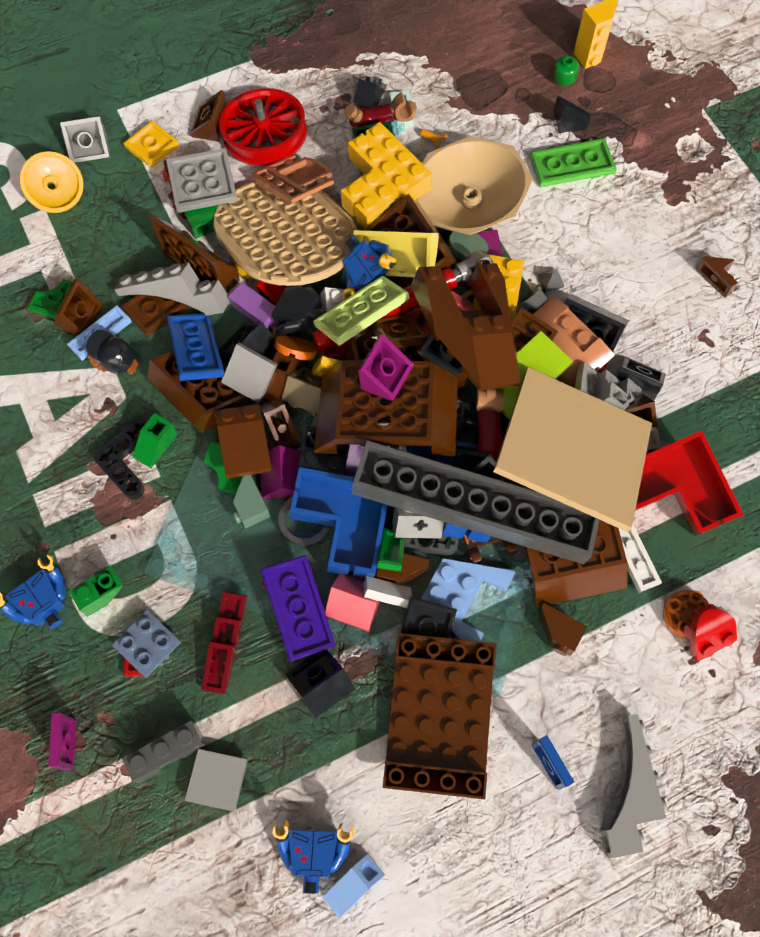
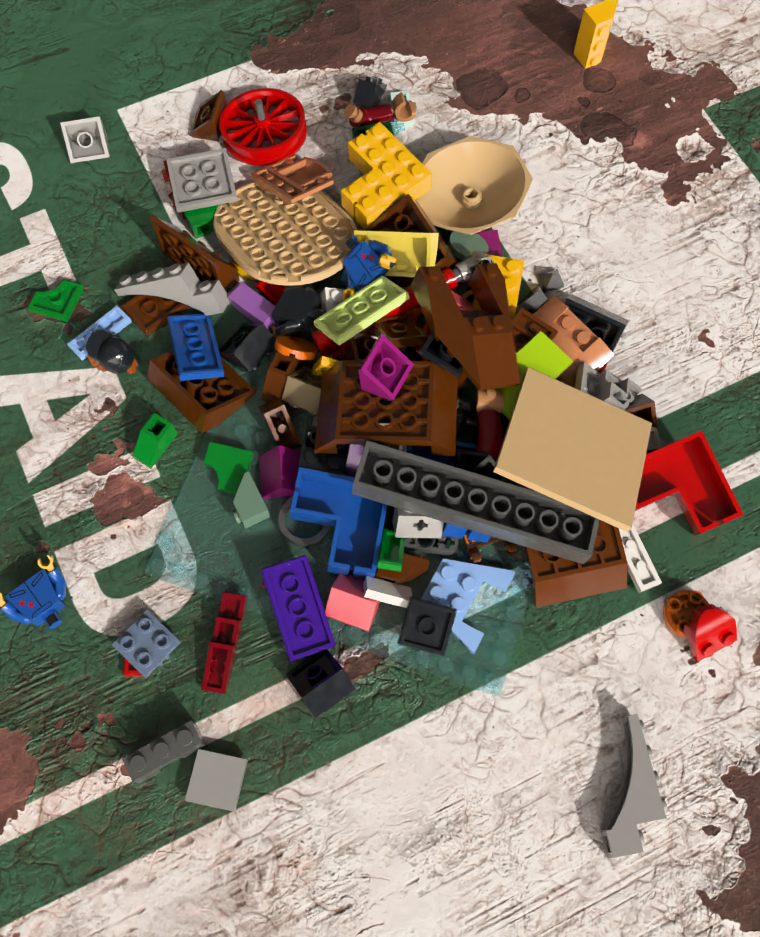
yellow dish [20,152,83,213] -> none
magenta tile [48,713,77,771] -> none
reddish brown slope [54,279,103,336] -> none
green slope [69,566,123,617] -> none
black beam [94,419,147,500] -> none
yellow tile [124,120,180,169] -> none
reddish brown slope [214,404,272,479] -> none
light grey tile [221,343,277,403] -> none
blue torso [272,820,354,894] -> none
light blue slope [322,854,385,919] -> none
reddish brown slope [382,633,497,800] -> none
light orange bar [420,129,448,150] -> none
bright green tile [529,138,617,188] -> none
blue tile [532,735,575,790] -> none
reddish brown slope [538,603,587,656] -> none
green head [553,56,579,86] -> none
black slope [554,96,591,133] -> none
black slope [616,357,666,401] -> none
reddish brown slope [696,256,738,298] -> none

